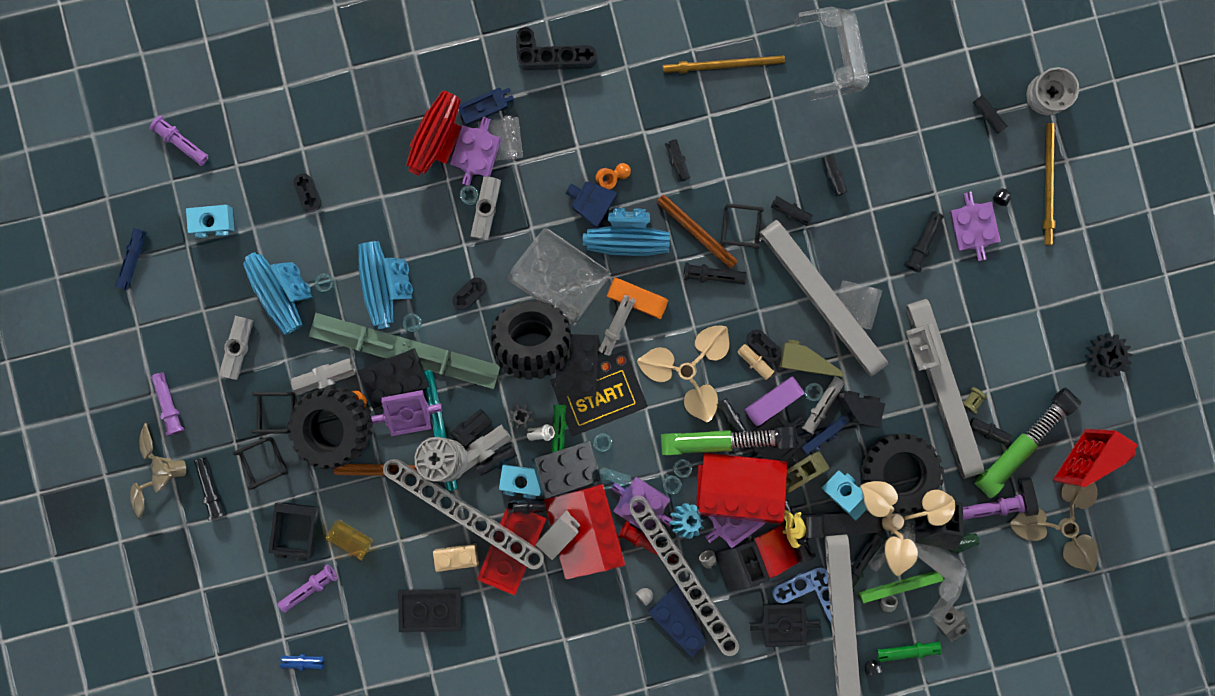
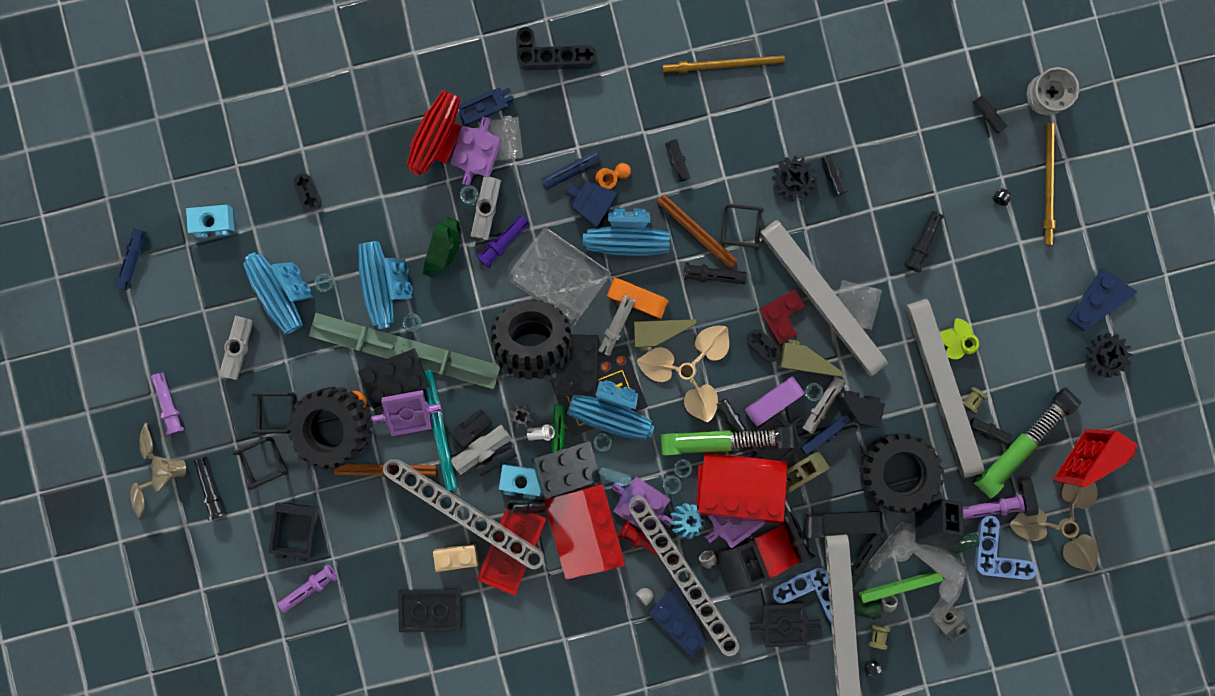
medium lavender pin [149,115,209,166] -> none
blue pin [280,654,324,671] -> none
light grey piece [291,358,356,396] -> none
clear yellow hinge [326,520,374,561] -> none
light grey wheel [414,437,468,482] -> none
black beam [452,277,487,310] -> none
light grey hinge [536,510,580,560] -> none
tan axle [738,344,774,380] -> none
black pin [771,196,813,226] -> none
light yellow piece [783,510,806,548] -> none
clear windscreen [794,7,870,101] -> none
medium azure brick [822,470,867,521] -> none
tan plant [860,481,955,576] -> none
green pin [877,641,942,663] -> none
light grey hinge [905,323,945,371] -> none
medium lavender plate [950,192,1001,261] -> none
none -> dark green connector [423,217,462,278]
none -> dark purple pin [476,215,530,269]
none -> dark blue pin [541,151,601,190]
none -> dark azure plate [567,380,654,440]
none -> olive slope [634,319,696,351]
none -> dark red plate [759,289,805,345]
none -> black gear [771,156,817,201]
none -> clear green cone [854,600,881,620]
none -> olive bush [869,625,891,650]
none -> lime plate [940,318,979,359]
none -> medium blue beam [975,515,1037,580]
none -> dark blue wing [1067,268,1137,331]

